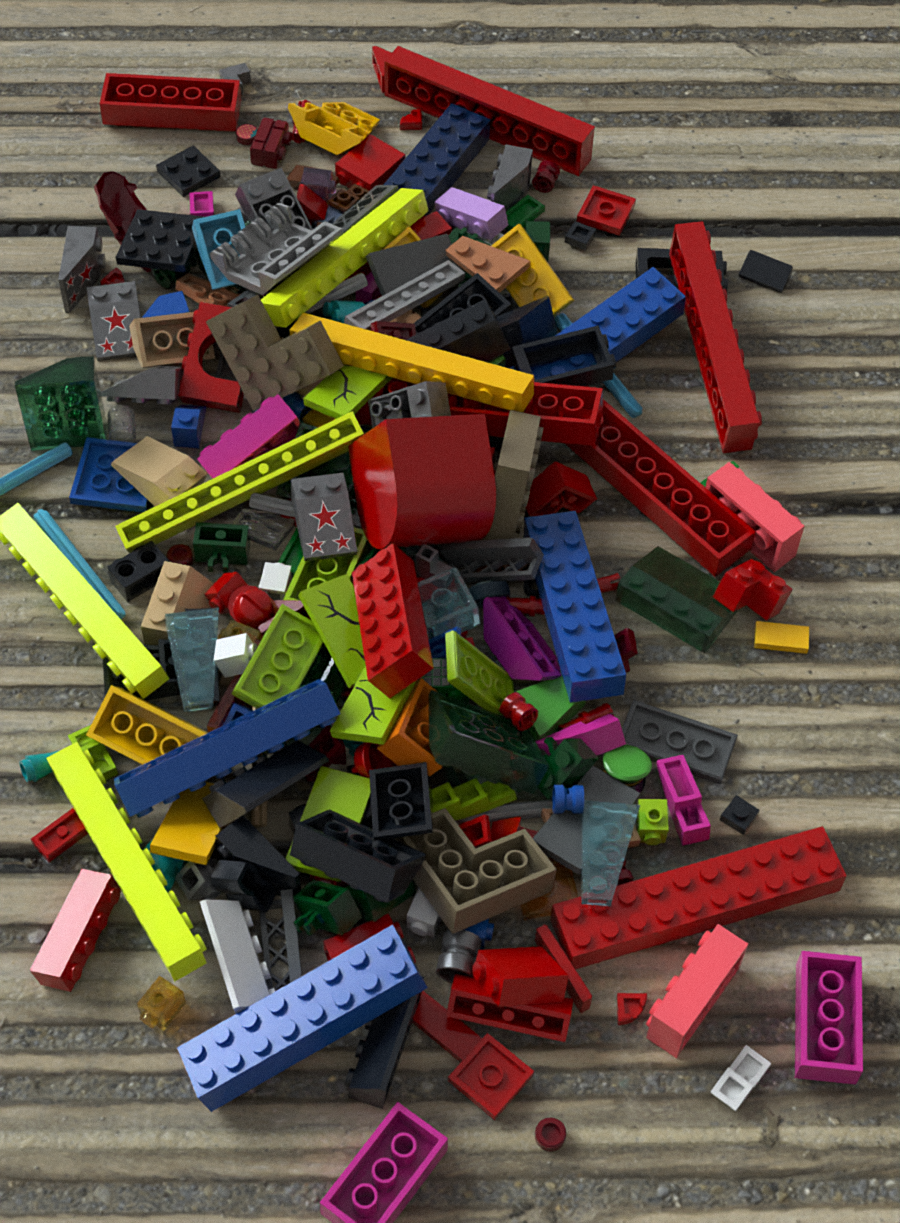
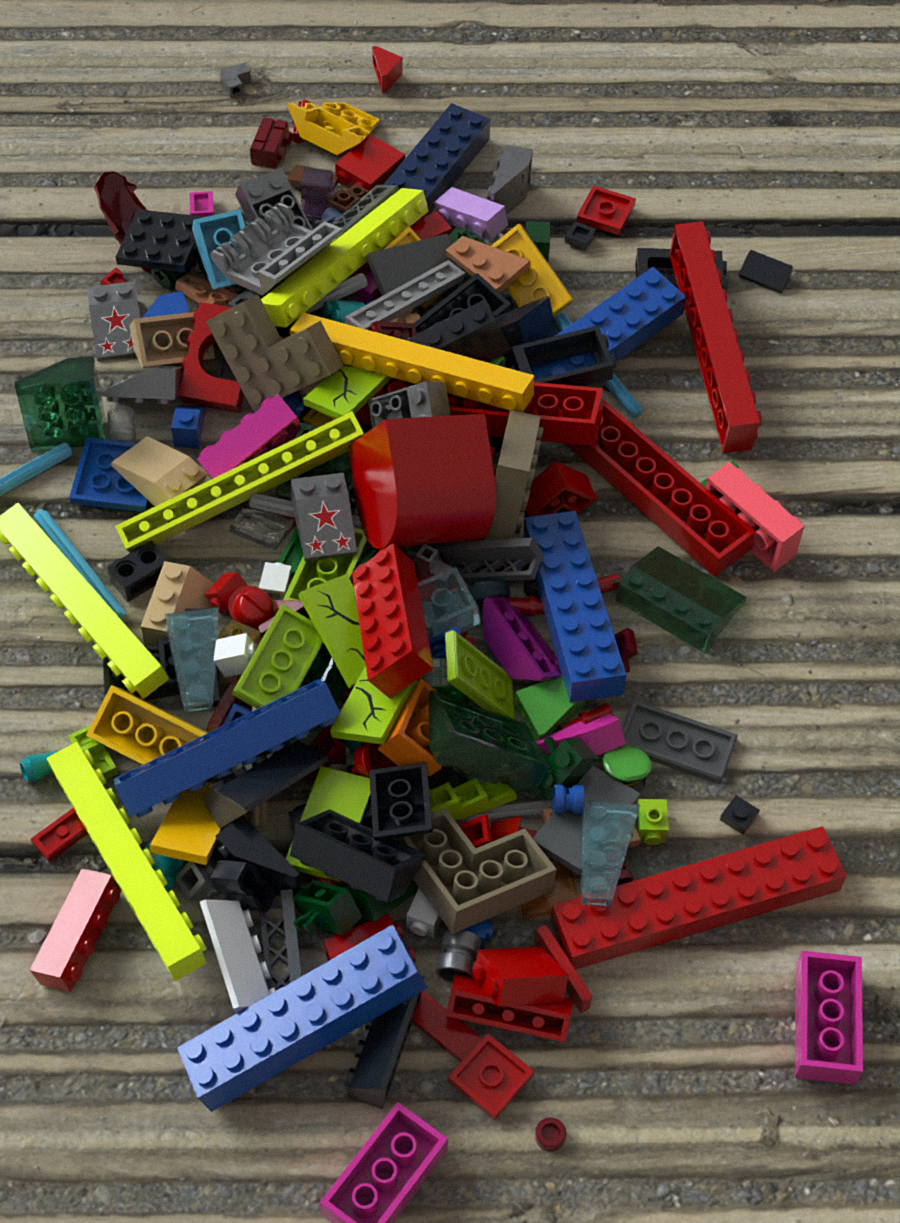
flat silver slope [58,226,106,313] -> none
red brick [99,73,241,132] -> none
clear yellow brick [137,975,186,1031] -> none
black plate [156,145,220,197] -> none
dark red tile [166,544,193,566] -> none
dark green brick [193,522,251,573] -> none
tile [236,124,258,145] -> none
red slope [297,184,328,226] -> none
red brick [384,46,595,177] -> none
red tile [400,109,422,130] -> none
red wheel [500,692,538,731] -> none
green tile [504,195,545,232] -> none
dark red wheel [532,160,560,193] -> none
red tile [616,993,647,1025] -> none
coral brick [646,924,748,1059] -> none
dark pink slope [656,755,711,846] -> none
white slope [710,1045,771,1112] -> none
red brick [713,559,793,621] -> none
yellow tile [754,621,809,654] -> none

